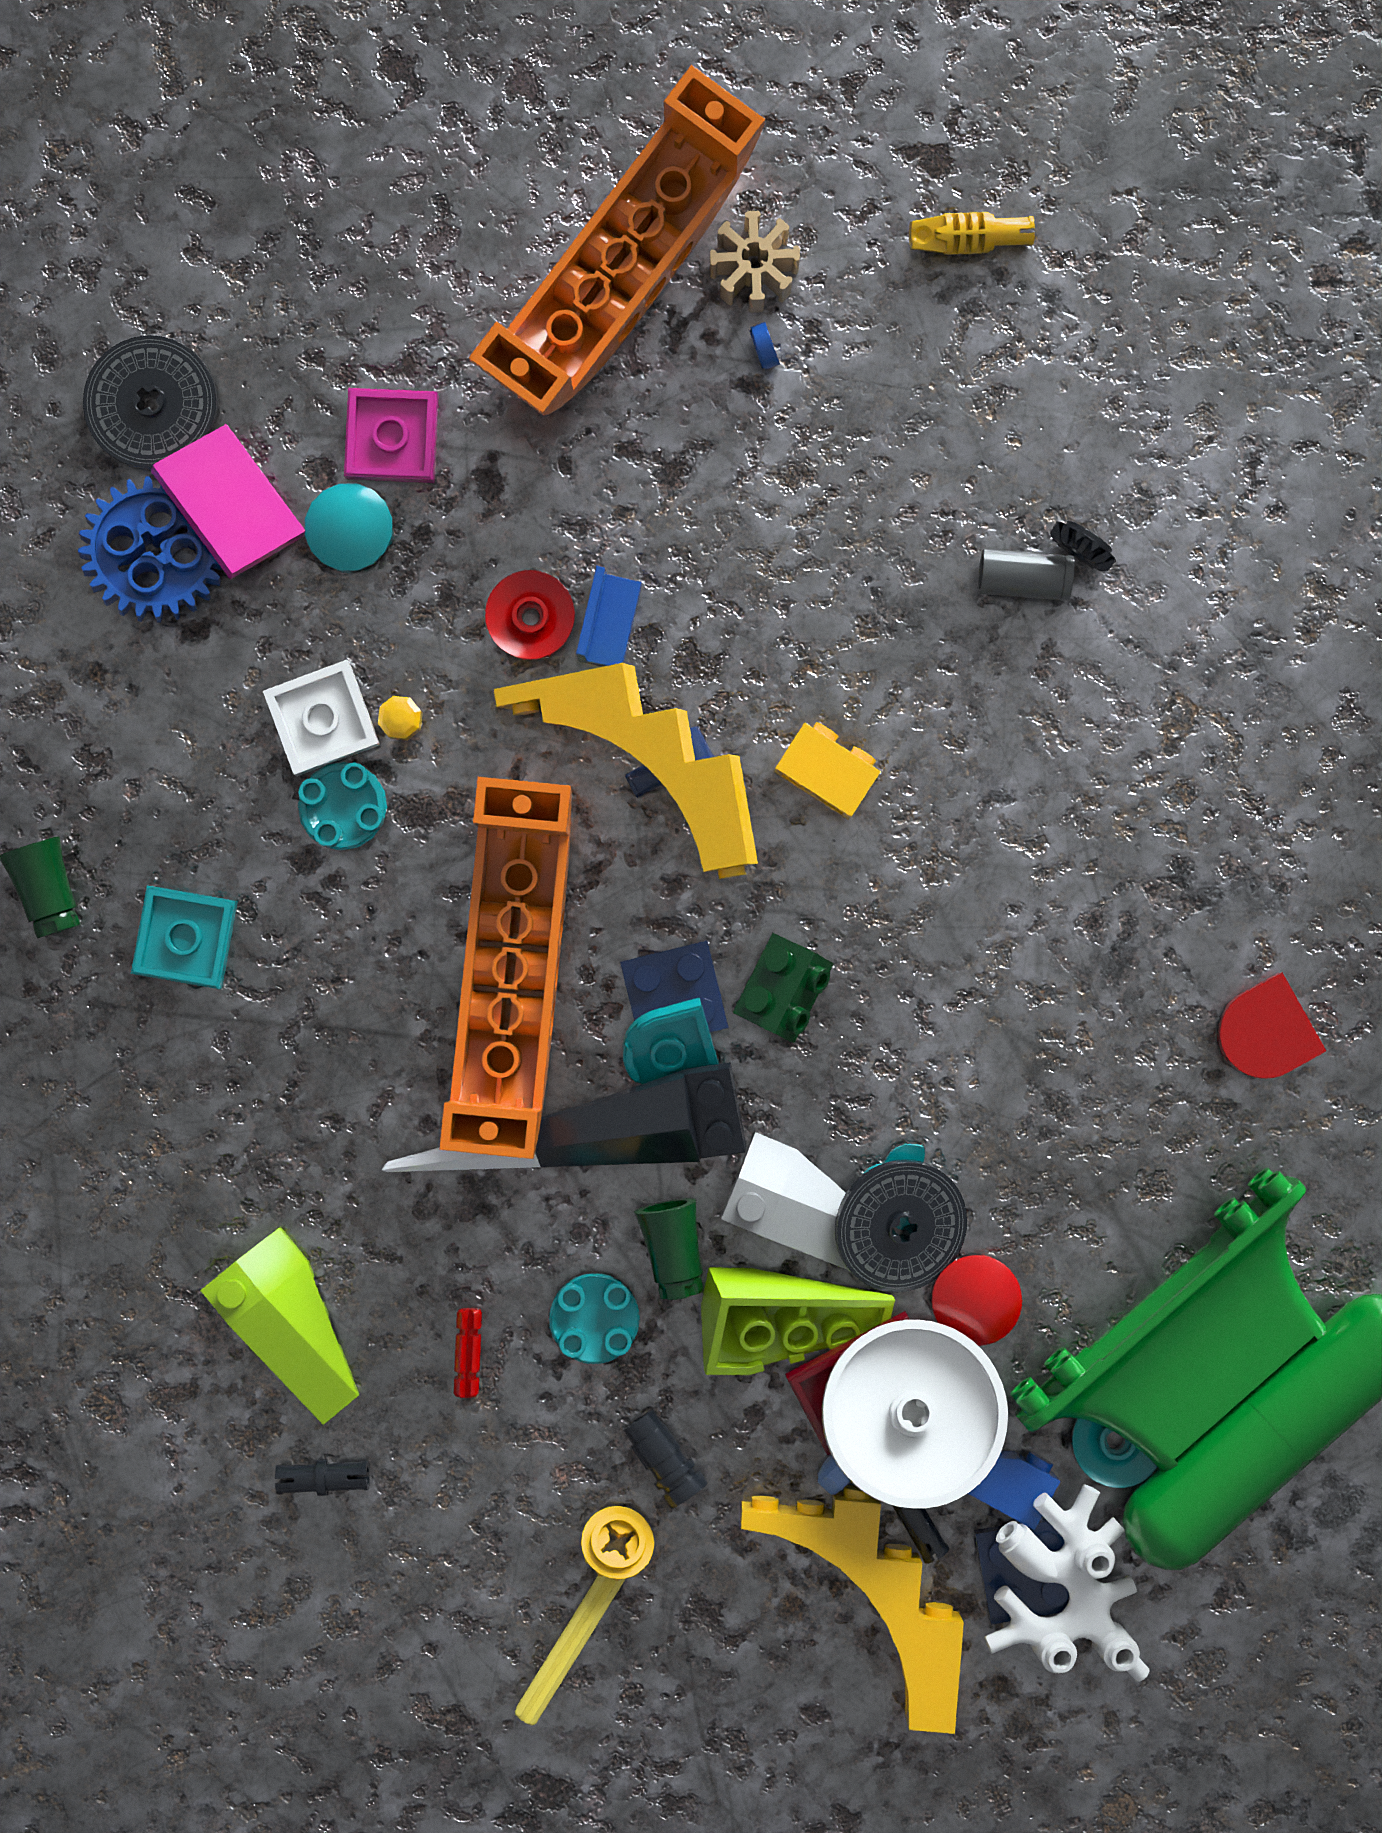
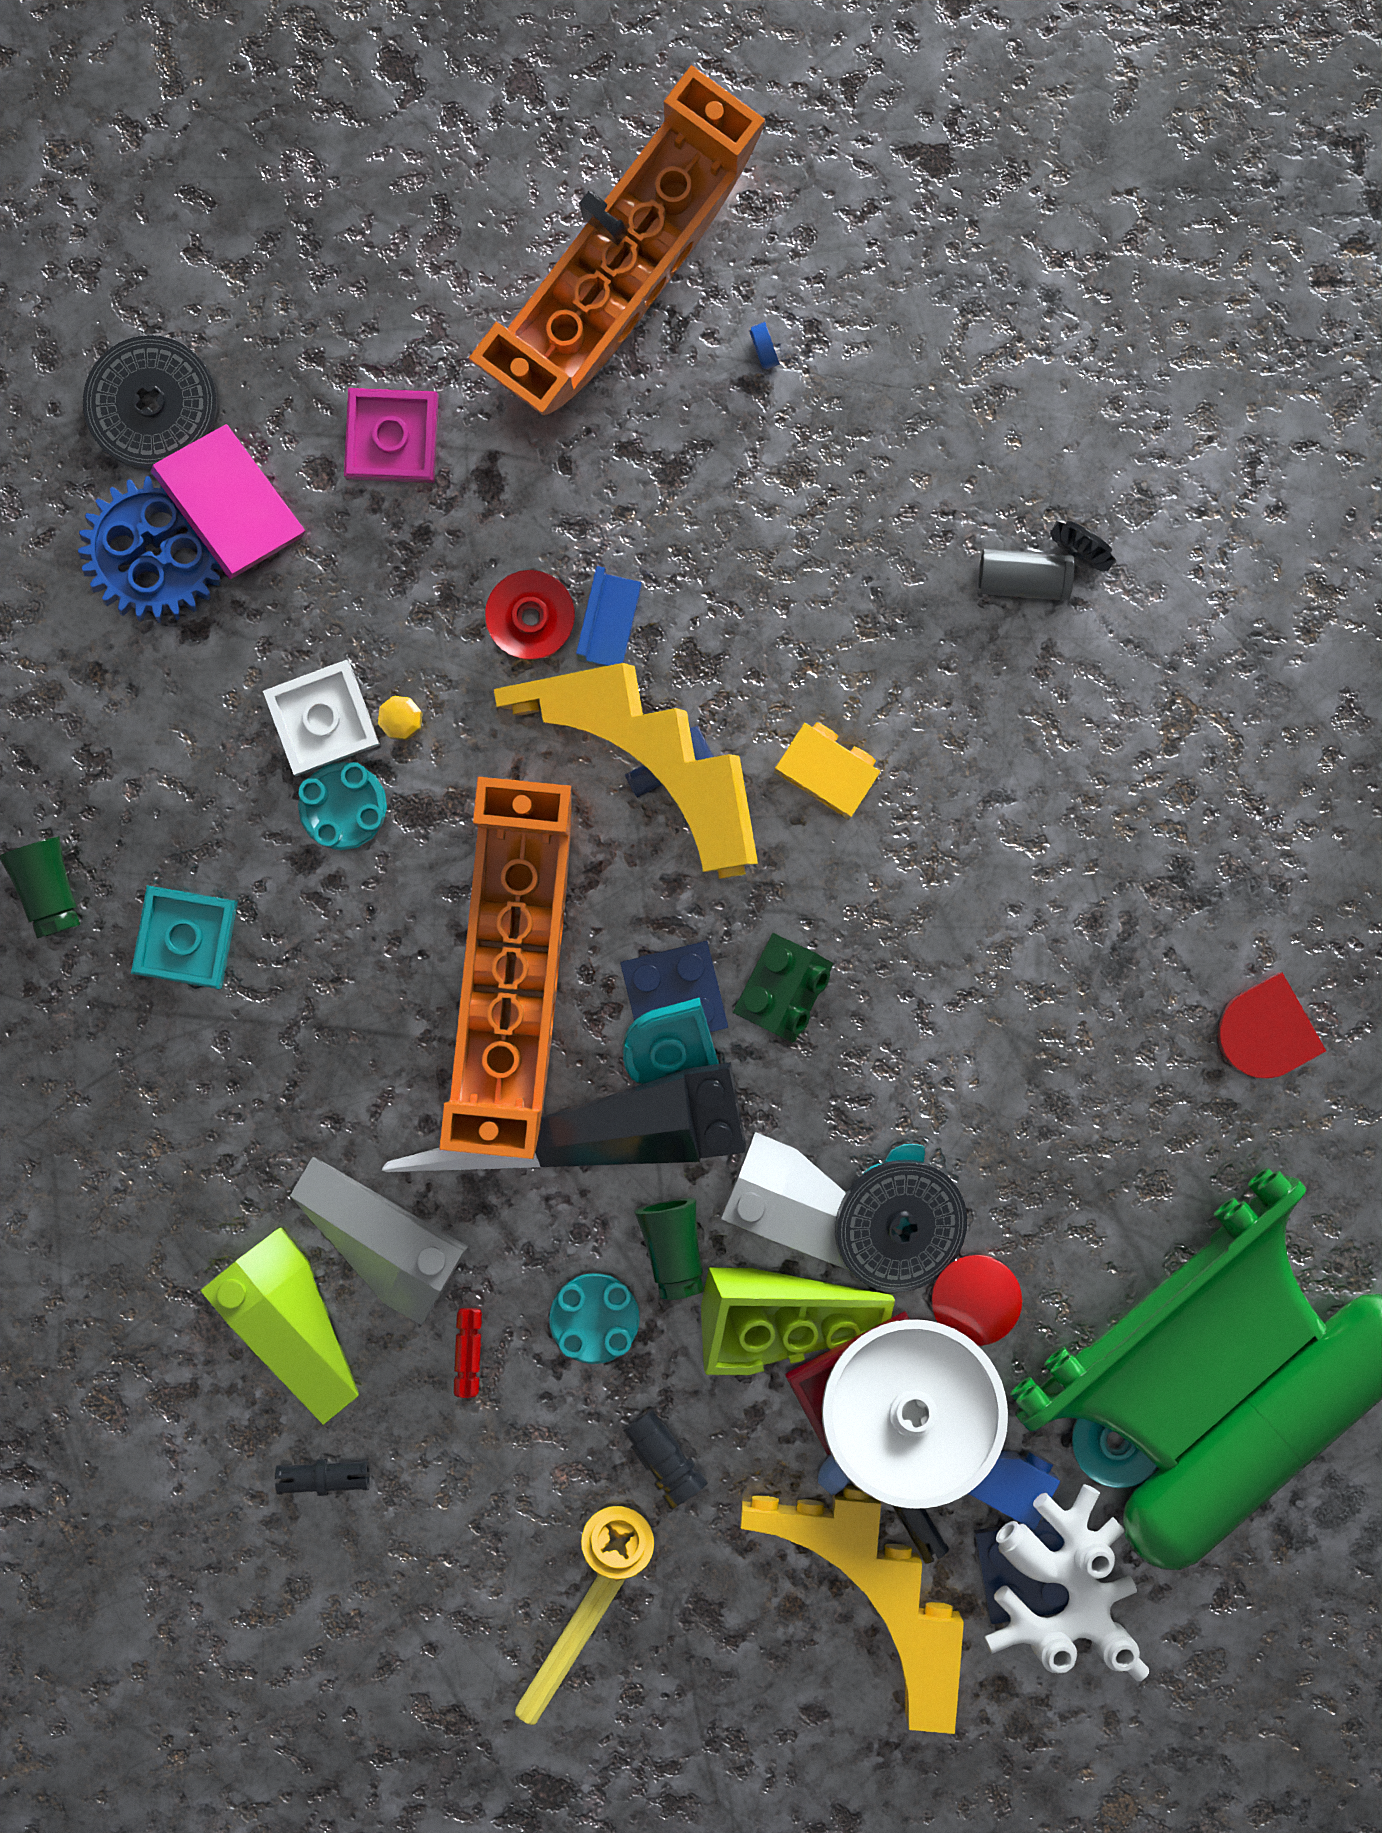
teal dish [305,483,394,573] -> none
tan gear [710,211,800,313] -> none
yellow hinge [909,212,1035,255] -> none
none -> light grey wedge [290,1157,468,1325]
none -> black tile [579,191,627,246]

